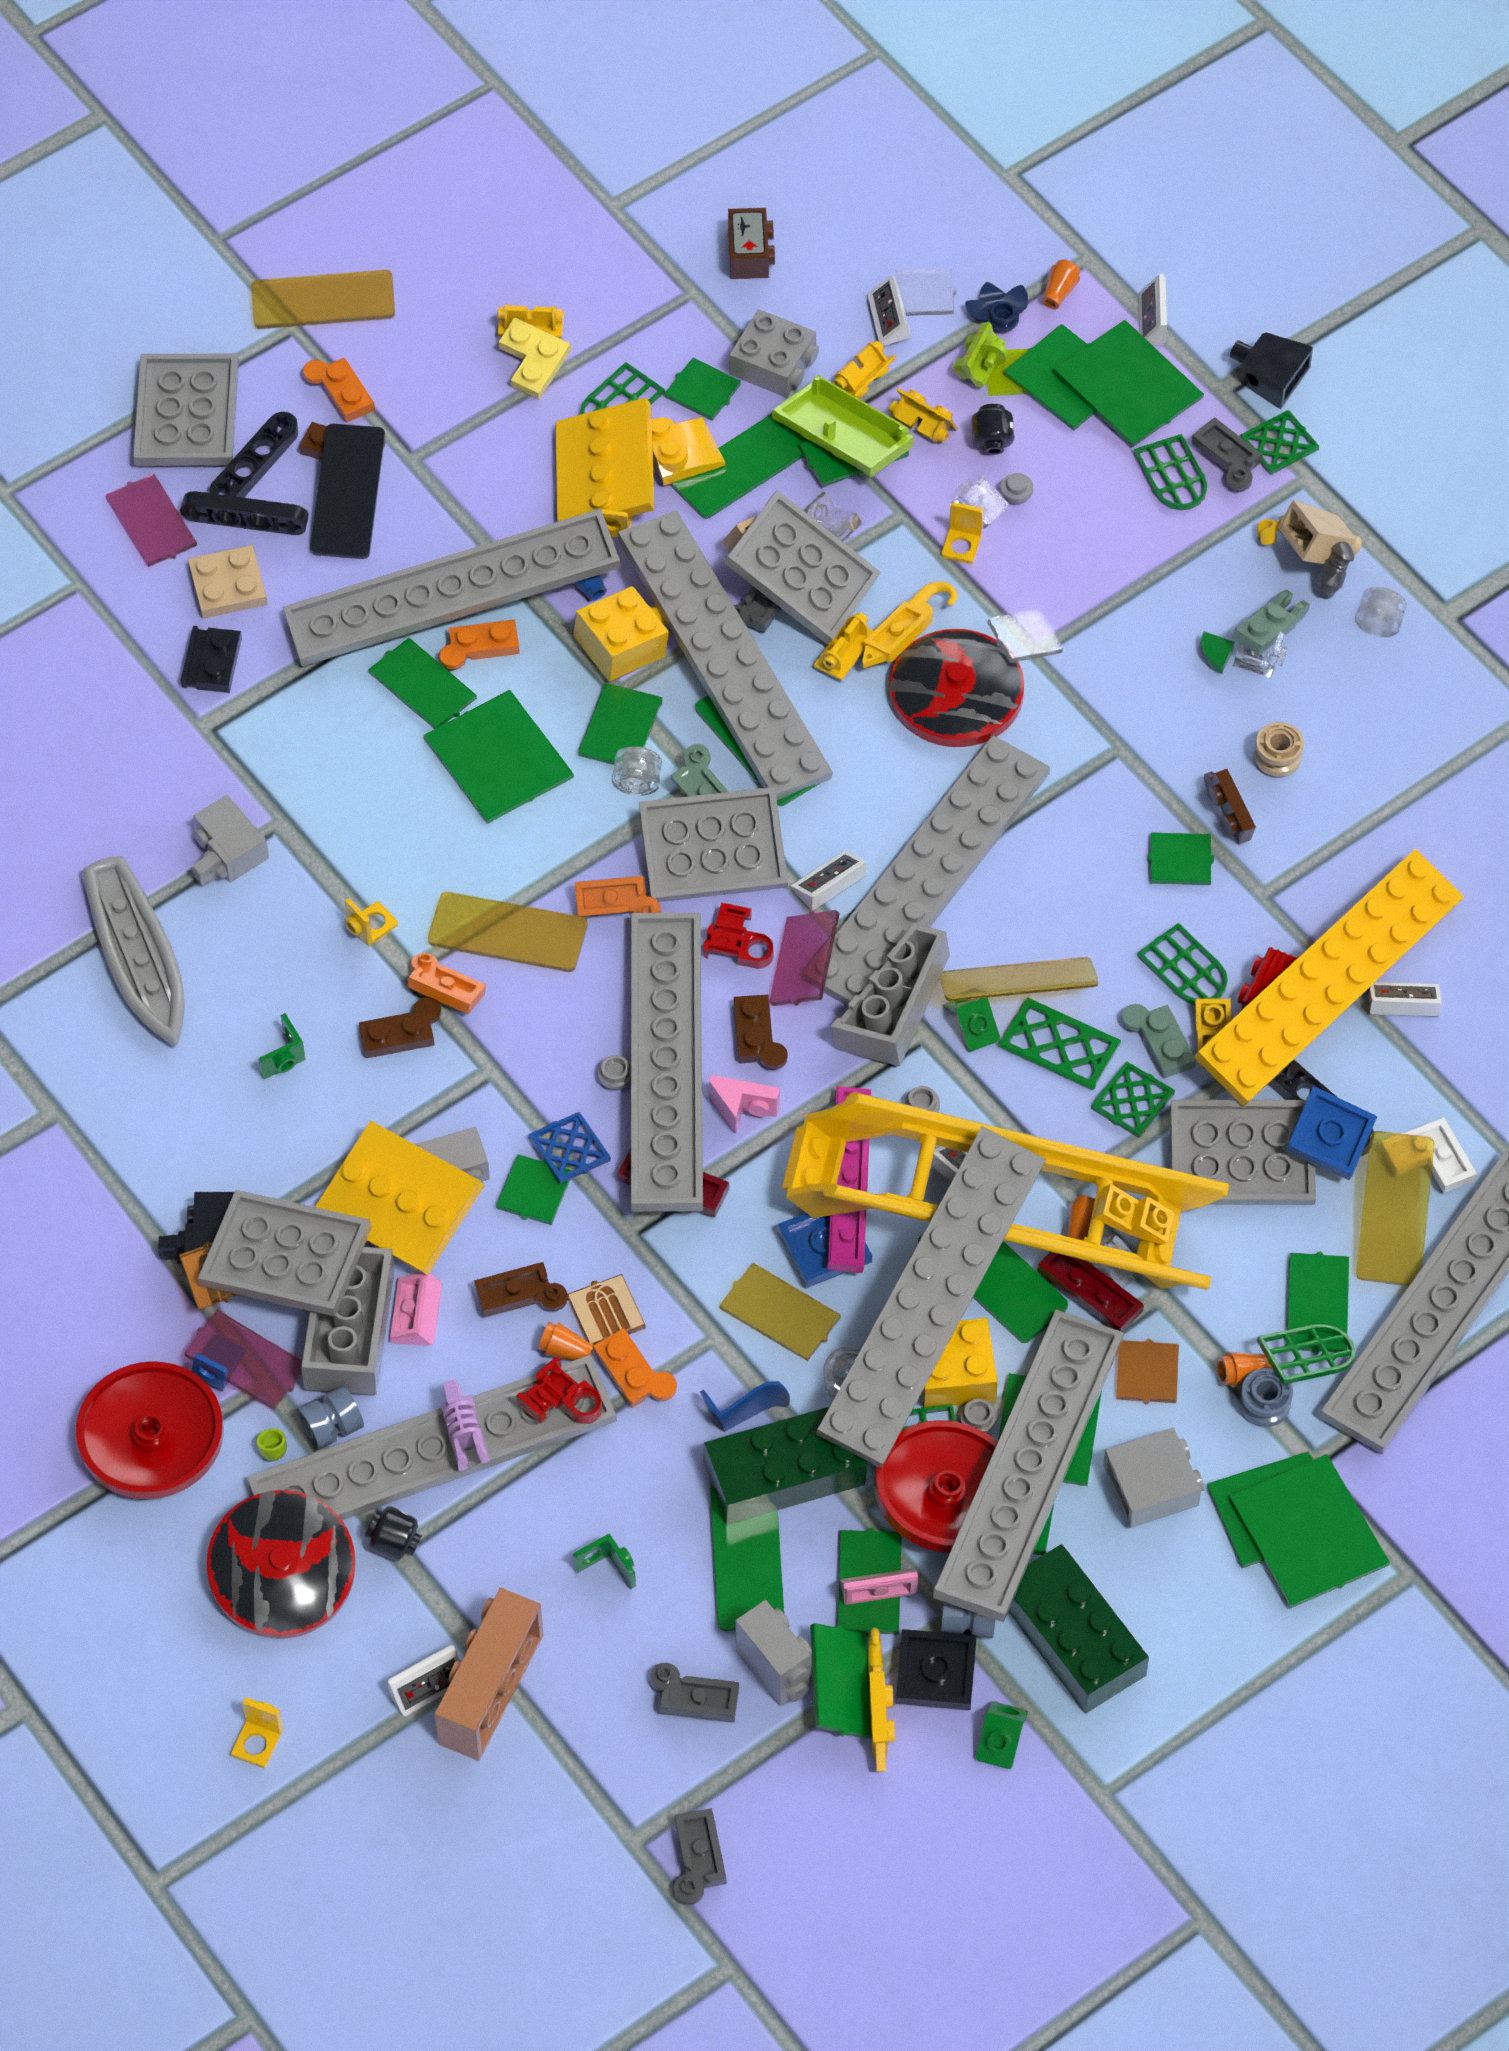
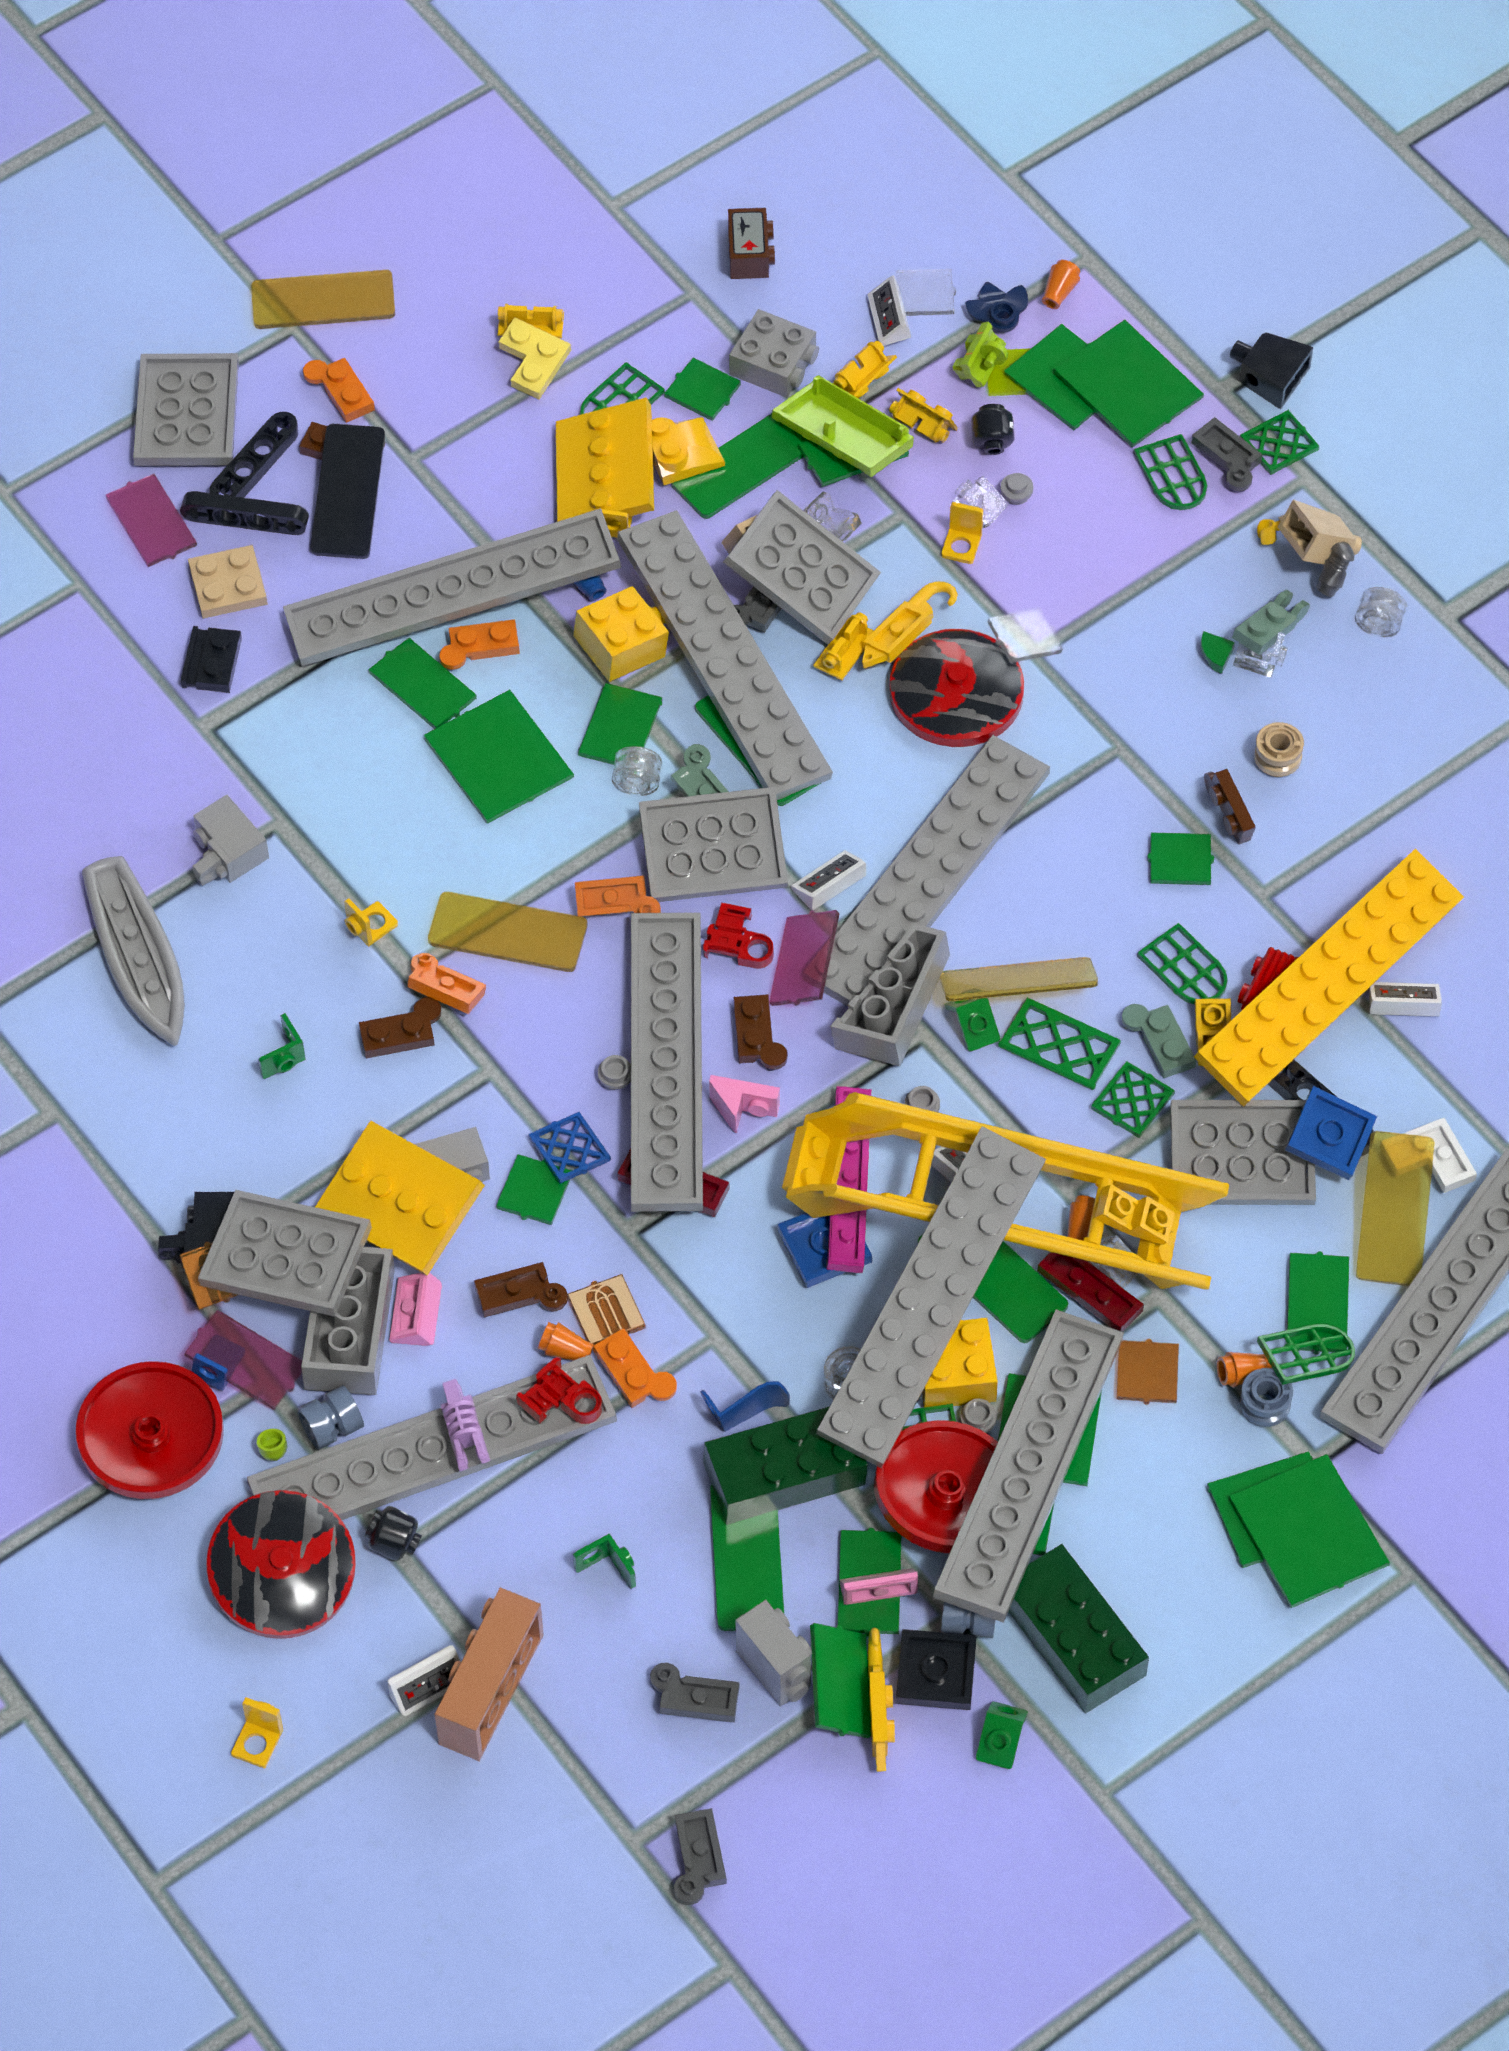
clear yellow piece [719,1263,841,1362] -> none
light grey brick [1103,1427,1204,1528] -> none
white slope [1139,274,1167,345] -> none

